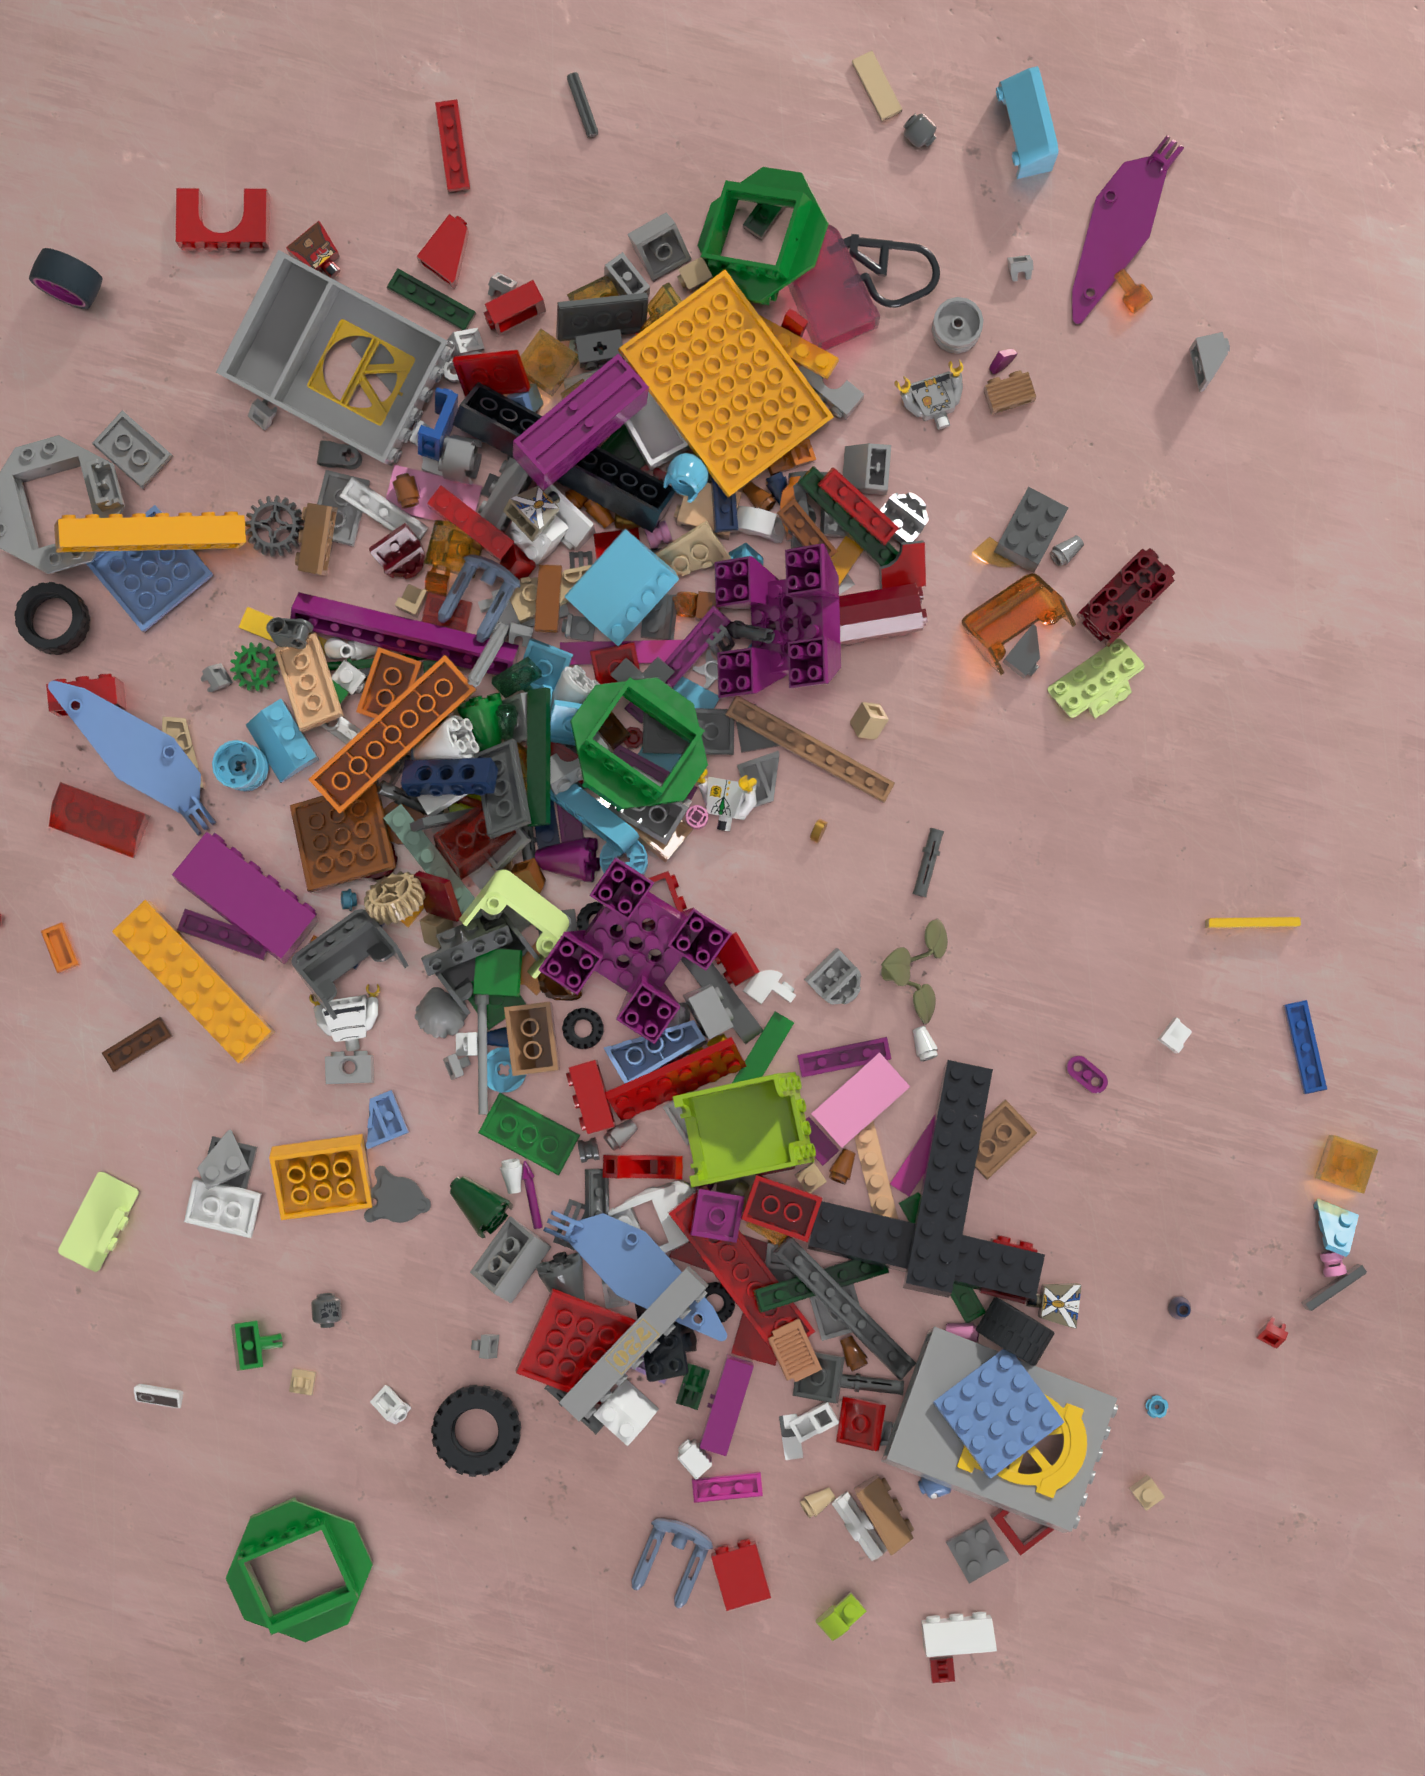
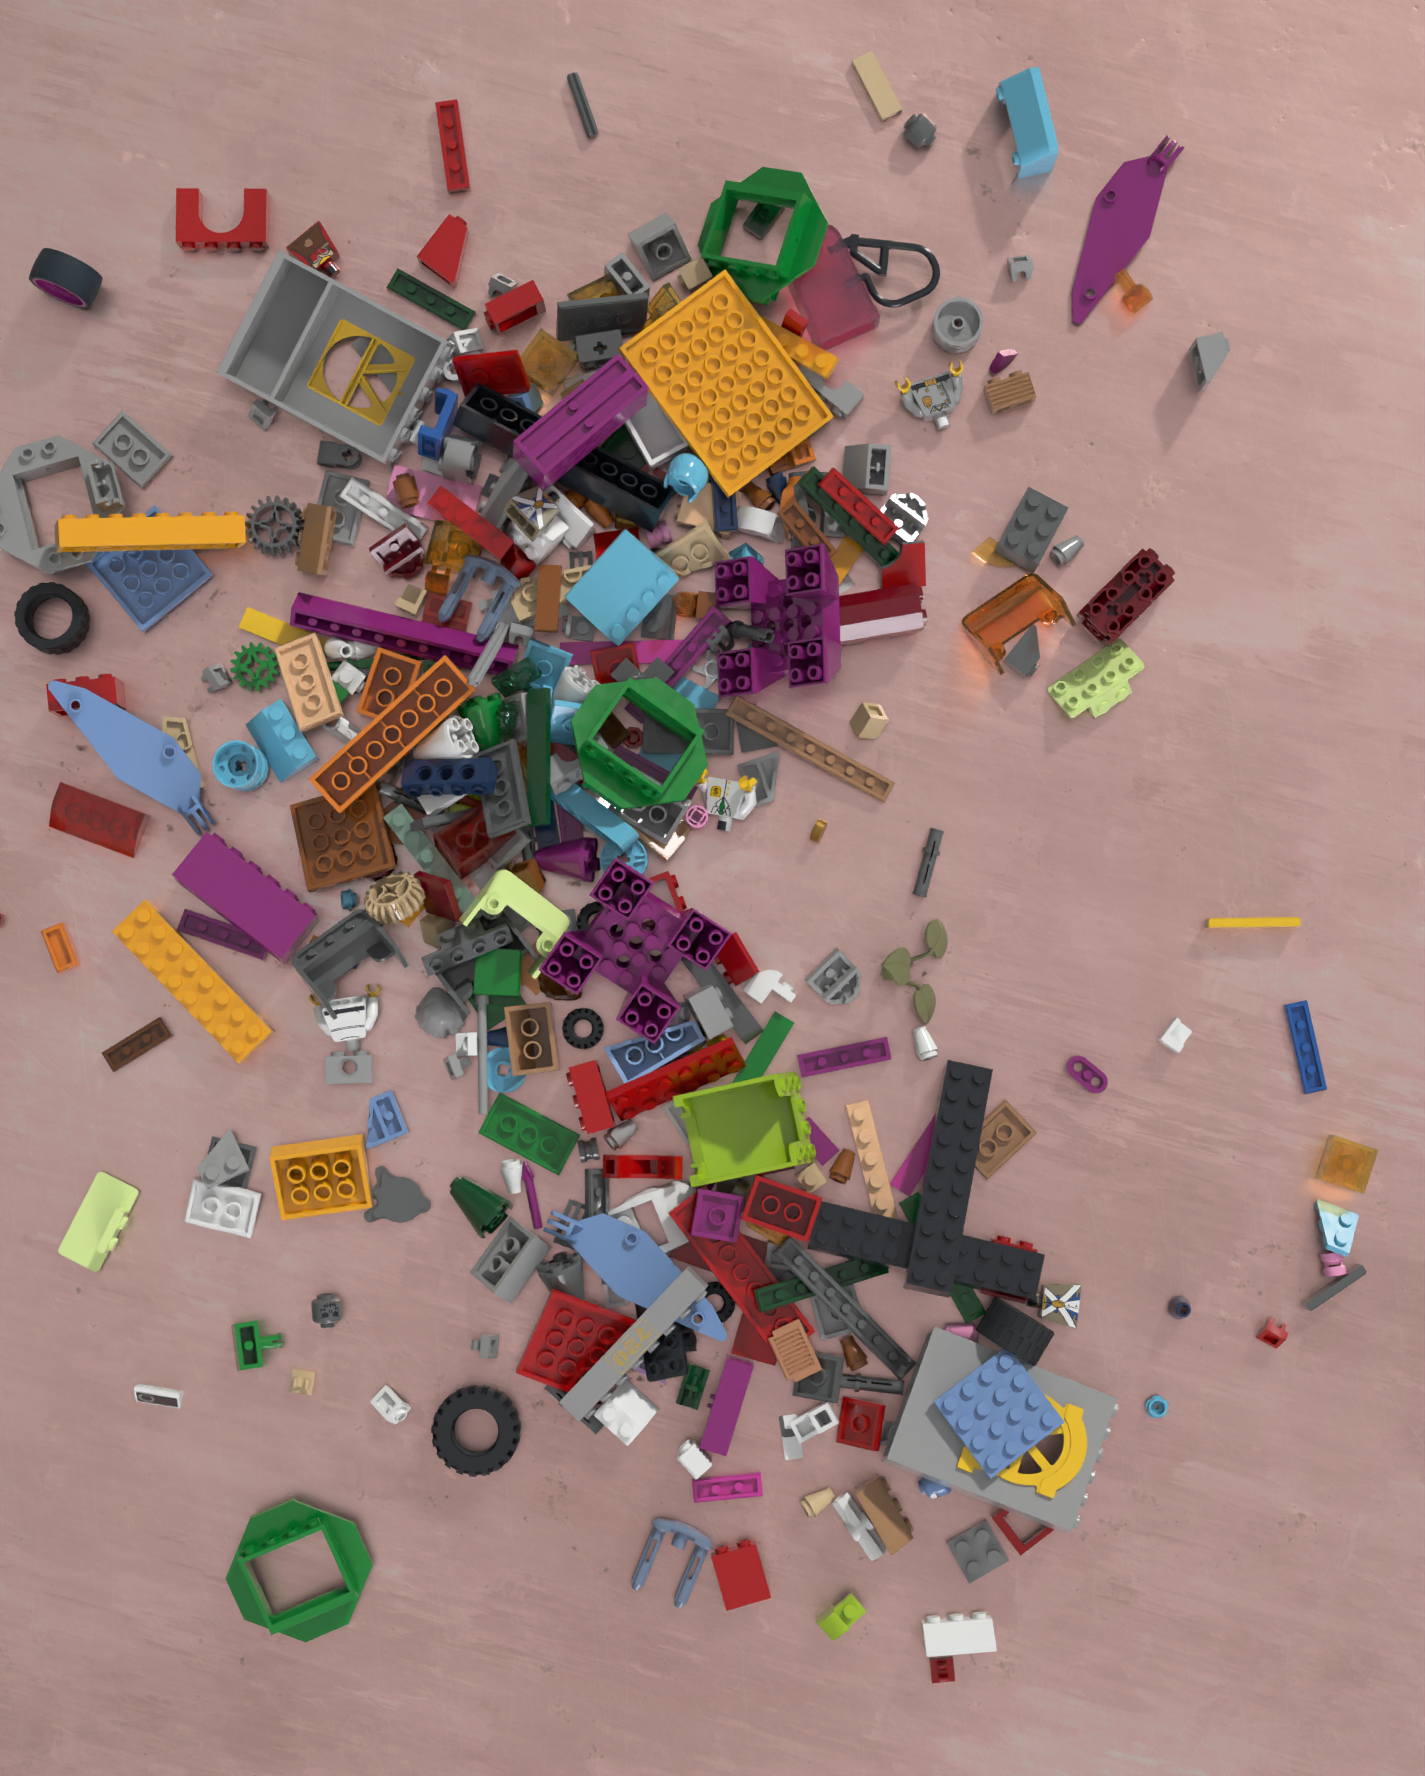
dark grey piece [266,617,314,649] -> none
bright pink tile [811,1052,910,1148] -> none
tan brick [1129,1475,1165,1511] -> none

